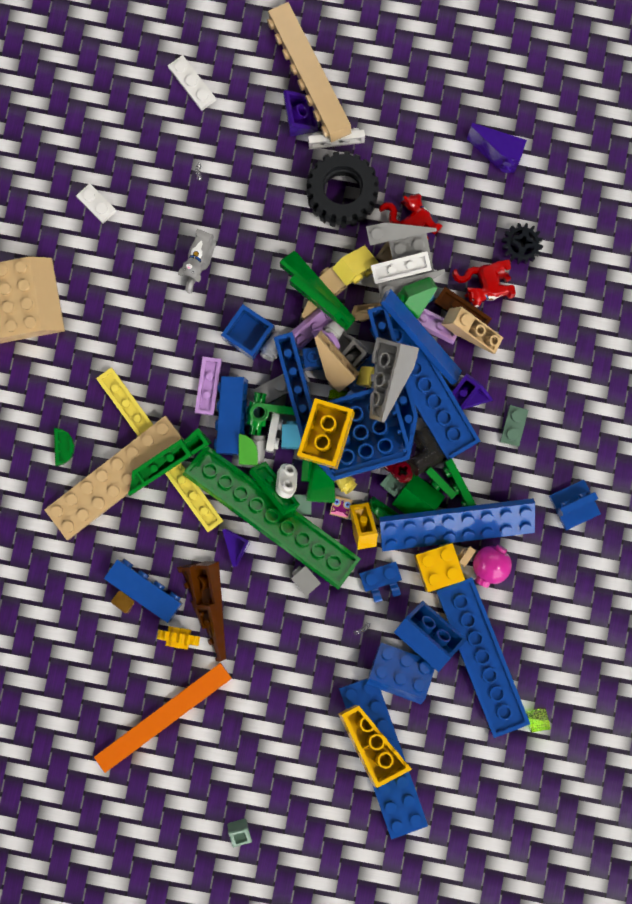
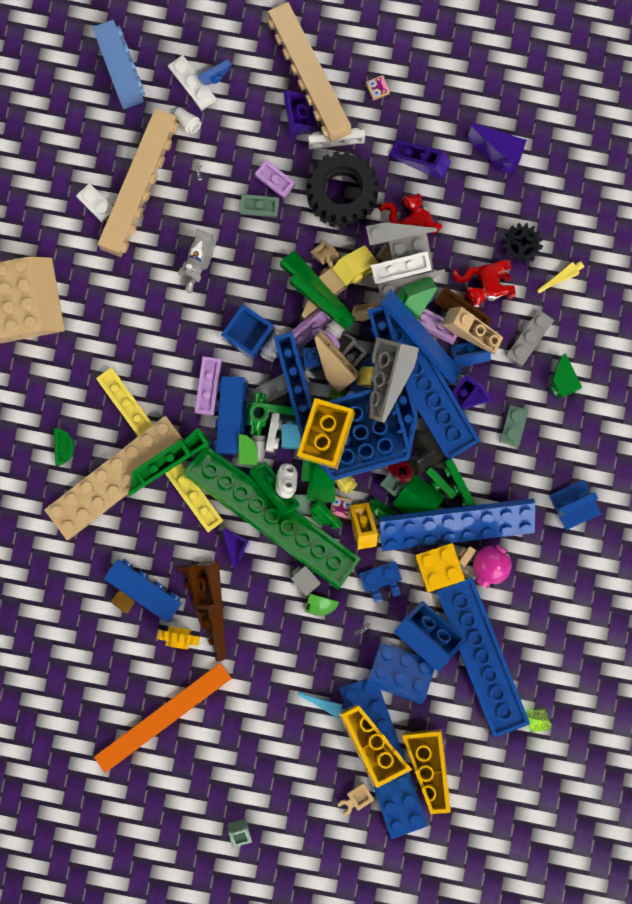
none -> medium blue brick [92,20,145,110]
none -> tan brick [97,108,179,257]
none -> white cone [174,108,201,134]
none -> blue plate [198,60,232,86]
none -> sand green plate [240,194,279,218]
none -> lavender plate [255,160,296,199]
none -> medium azure piece [298,692,346,718]
none -> bright green brick [305,594,339,616]
none -> tan plate [311,241,341,268]
none -> green plate [311,499,342,529]
none -> tan plate [337,783,374,816]
none -> tile [366,75,390,101]
none -> dark purple slope [389,139,451,178]
none -> yellow wedge [402,729,451,814]
none -> blue slope [449,342,491,368]
none -> light grey plate [506,310,554,367]
none -> light yellow piece [537,261,584,293]
none -> green slope [550,353,582,400]

